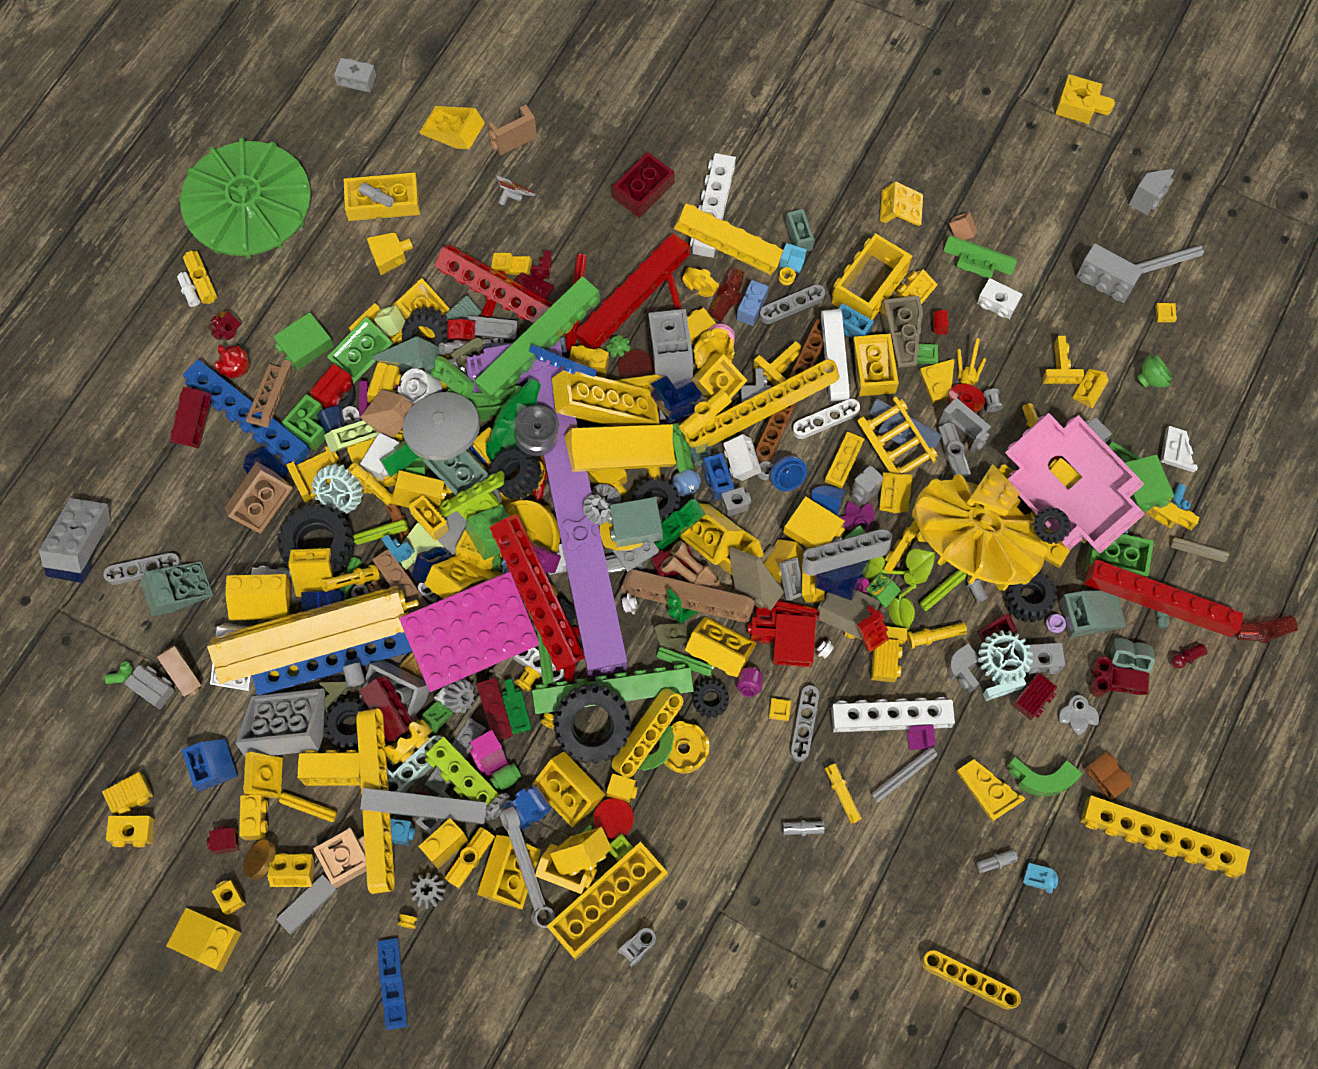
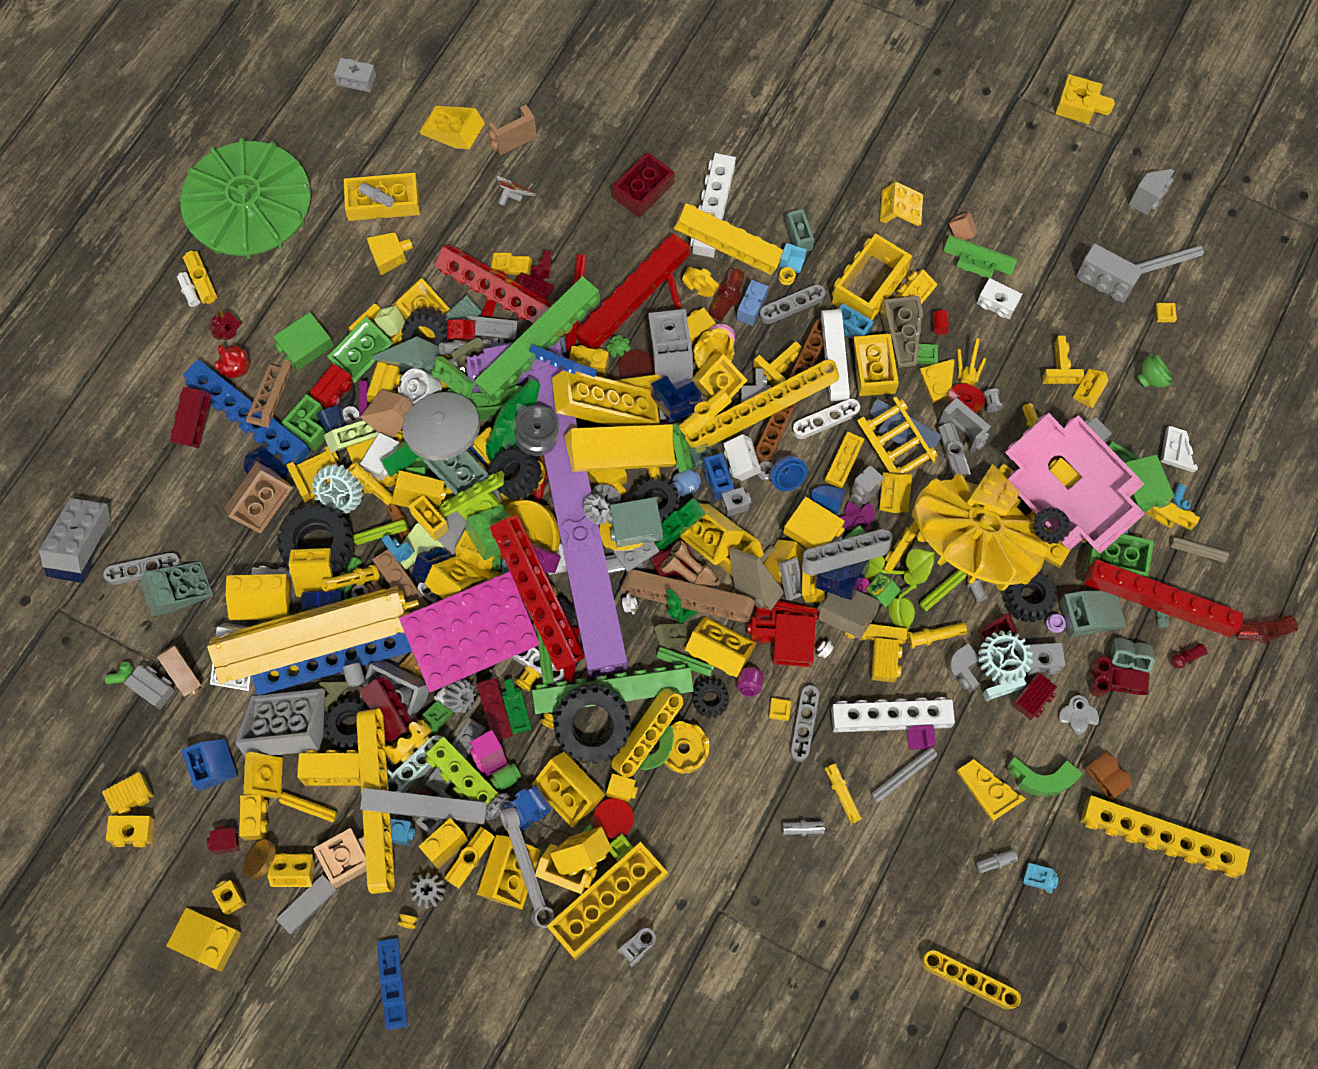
red bracket [857,605,889,653] -> none

